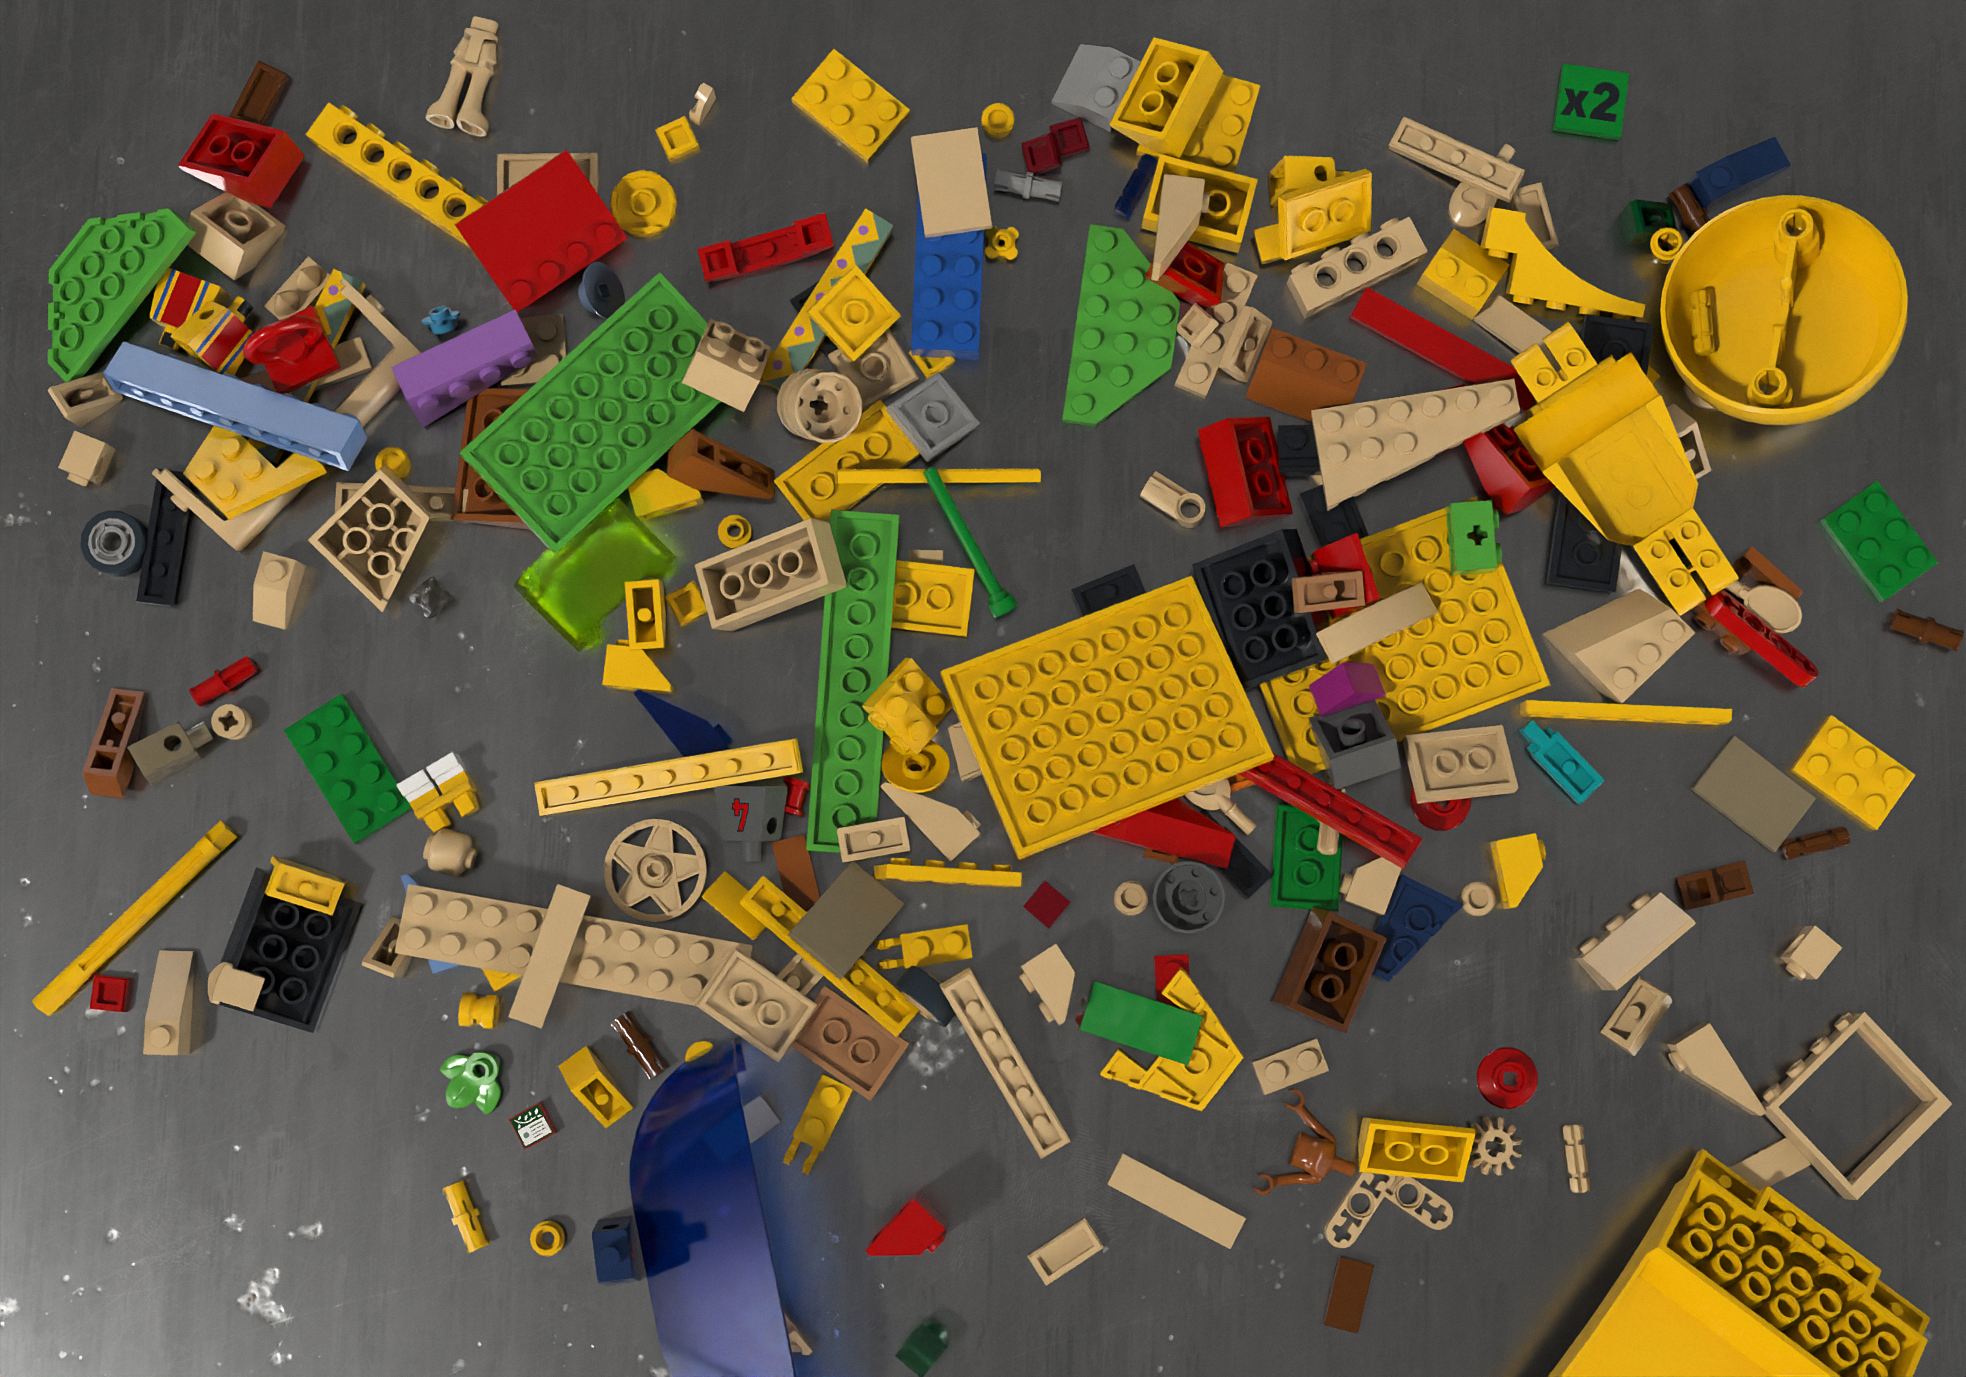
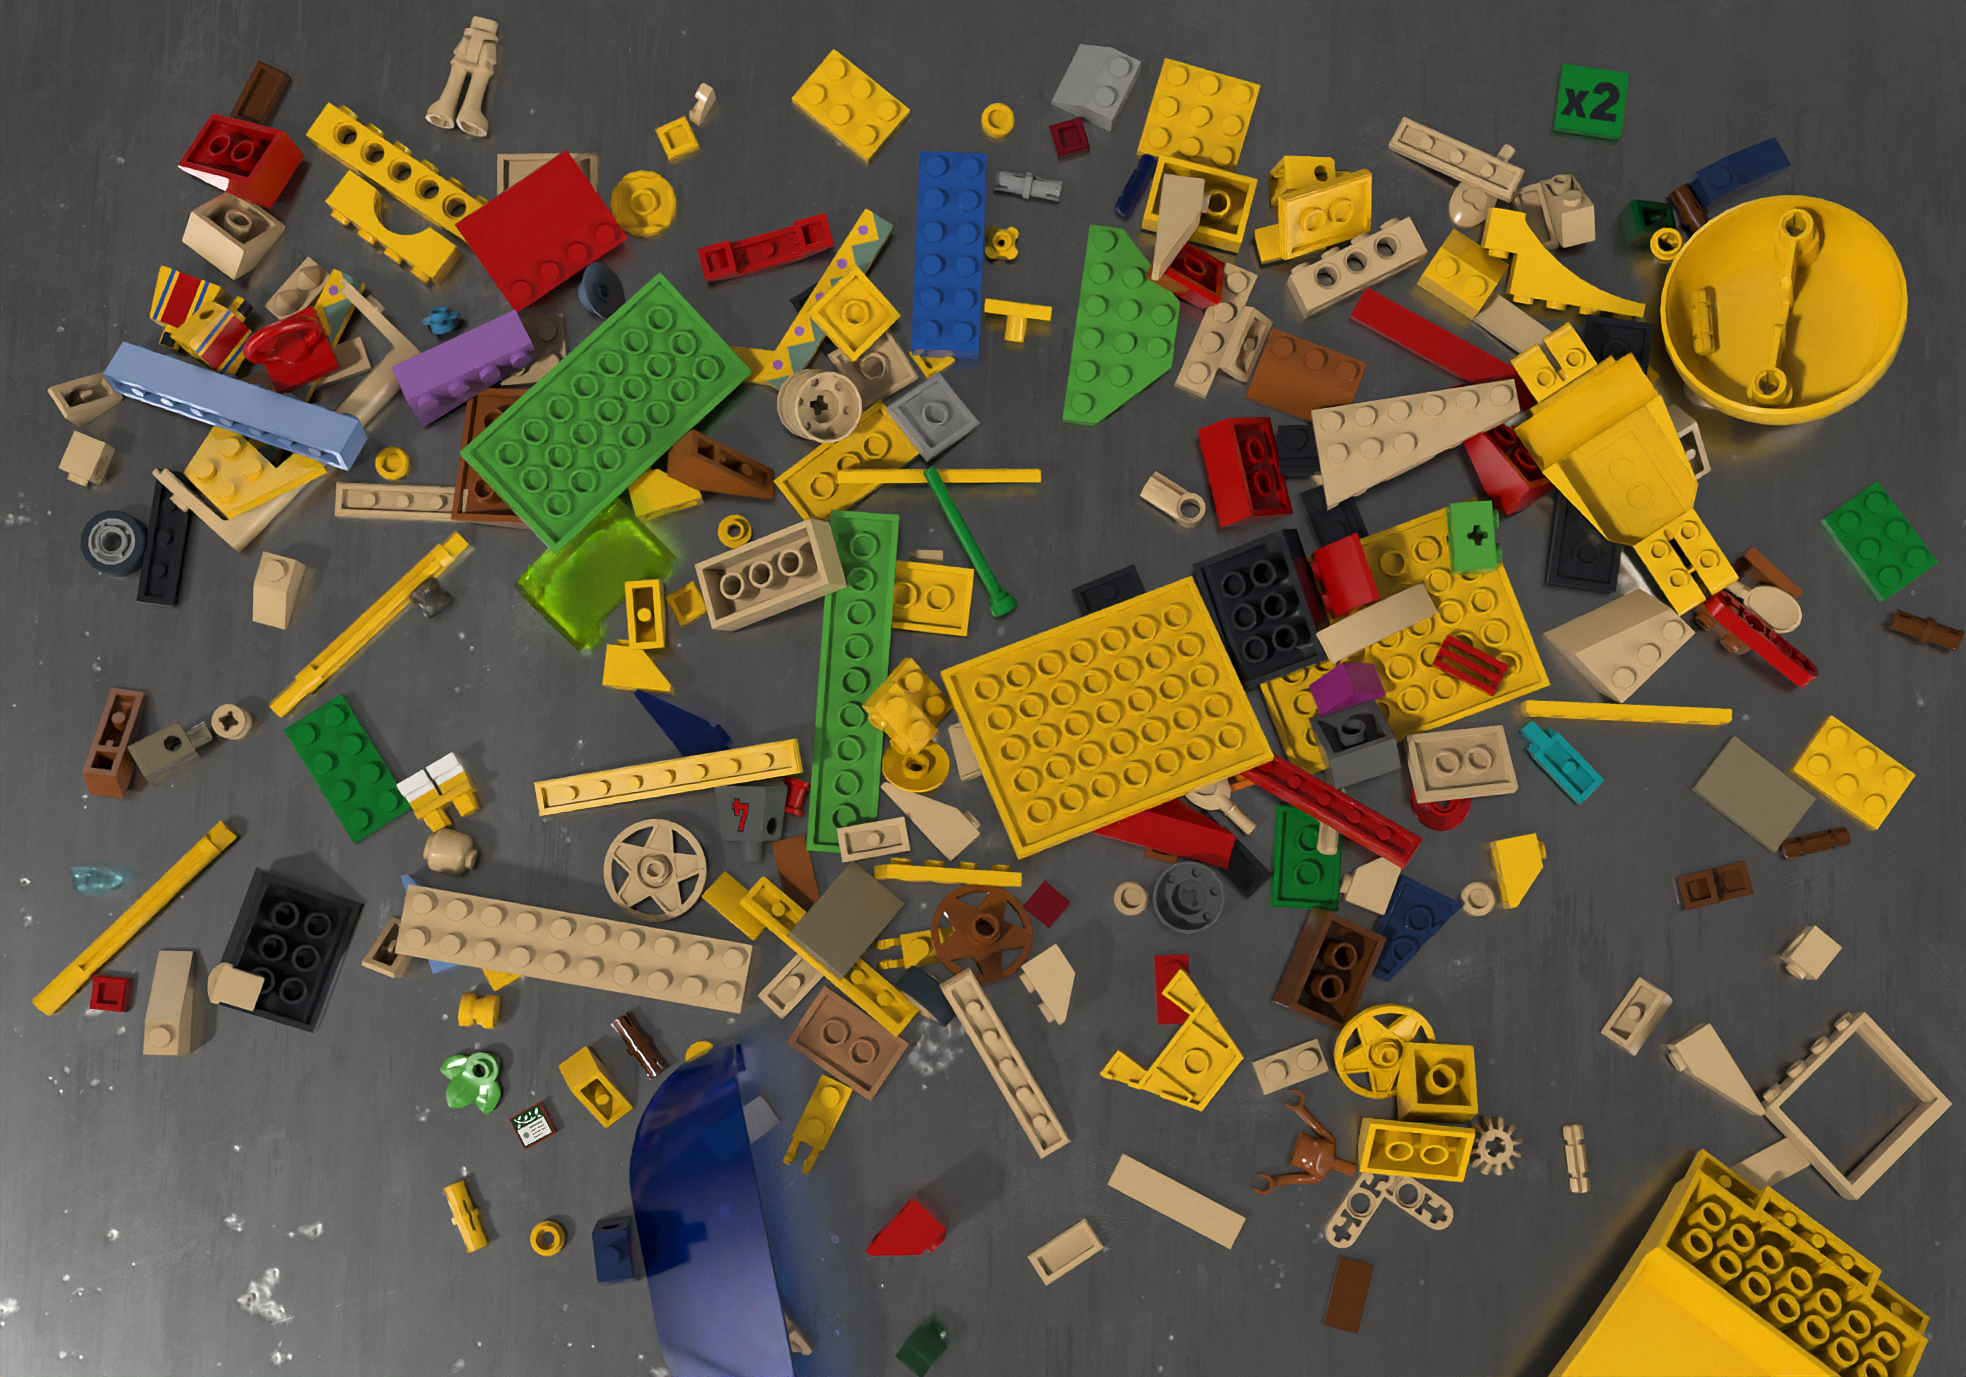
bright green plate [48,208,197,382] -> none
red axle [189,656,257,707] -> none
yellow panel [265,855,345,915] -> none
tan wedge [308,464,430,612] -> none
tan tile [508,884,591,1029] -> none
tan slope [682,318,772,412] -> none
tan tile [693,946,817,1063] -> none
tan tile [911,127,992,238] -> none
dark red tile [1021,132,1063,176] -> none
green piece [1075,981,1203,1065] -> none
yellow slope [1109,37,1224,159] -> none
tan tile [1177,303,1219,349] -> none
medium nougat slope [1292,571,1365,613] -> none
red piece [1477,1047,1538,1109] -> none
tan slope [1575,892,1696,991] -> none
none -> clear light blue piece [70,867,123,896]
none -> yellow piece [269,531,469,718]
none -> yellow arch [325,170,463,286]
none -> dark orange wheel [930,884,1033,983]
none -> yellow tile [984,298,1053,342]
none -> yellow wheel [1334,1003,1436,1099]
none -> yellow slope [1397,1042,1478,1124]
none -> red tile [1431,634,1509,697]
none -> tan slope [1540,174,1595,248]

